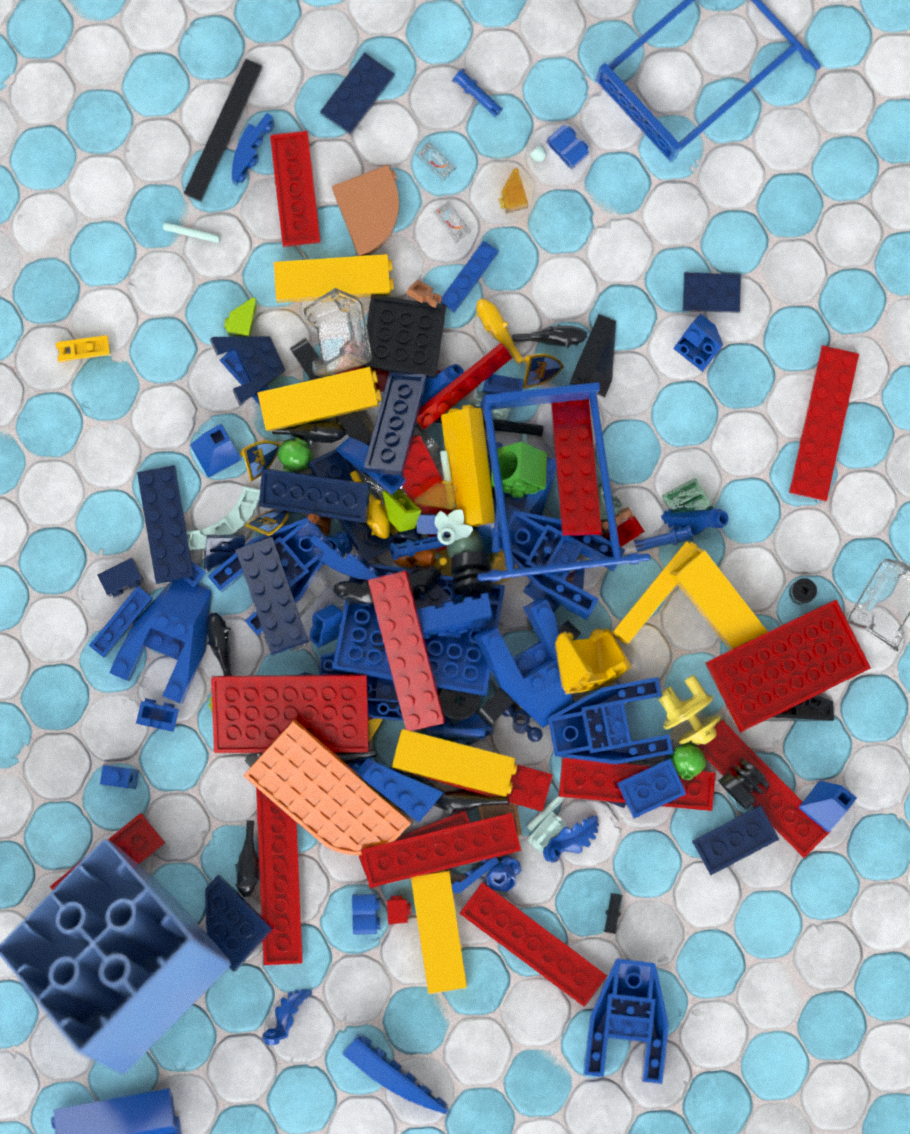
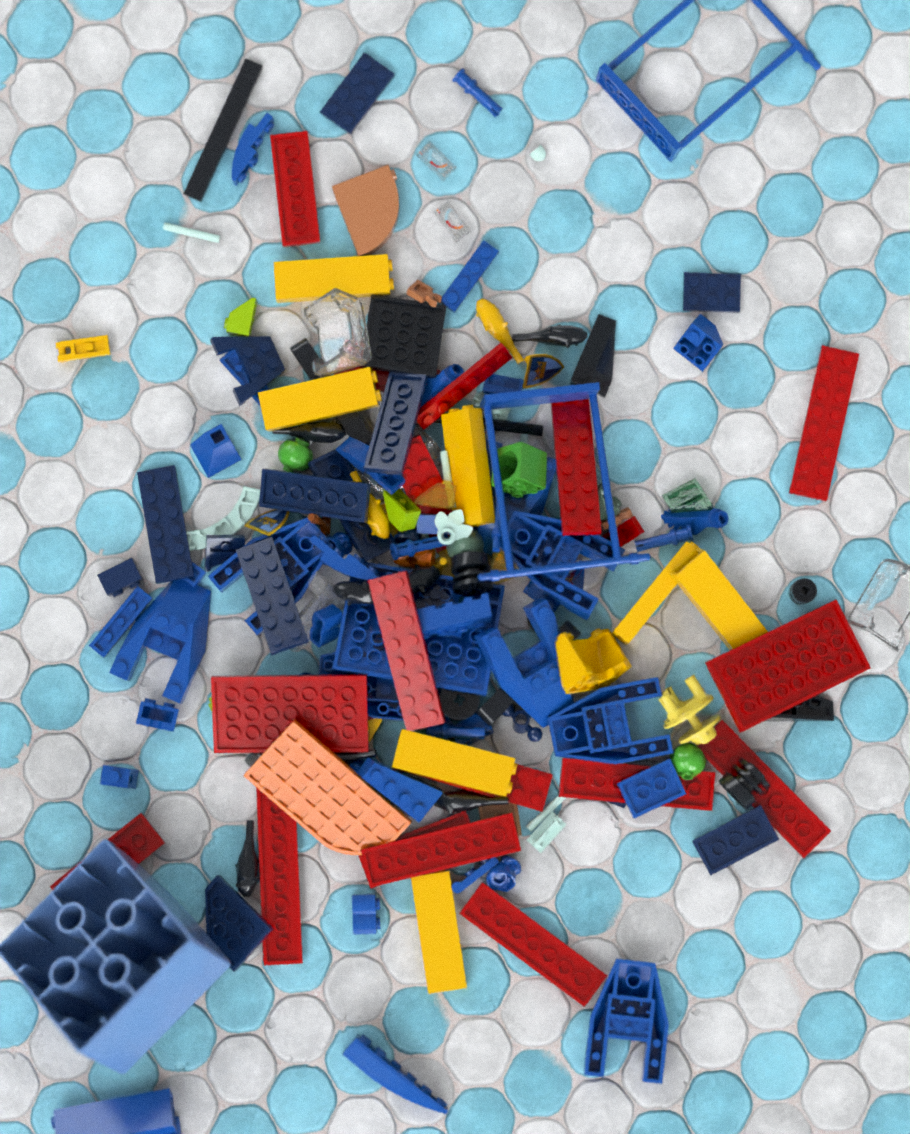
black piece [207,612,232,676] -> none
shield [240,440,280,482] -> none
blue plant [262,989,312,1045] -> none
red brick [387,895,411,924] -> none
clear yellow slope [498,168,528,214] -> none
blue plant [543,815,599,863] -> none
blue brick [546,124,589,170] -> none
black pin [604,893,623,934] -> none
blue slope [798,780,857,833] -> none

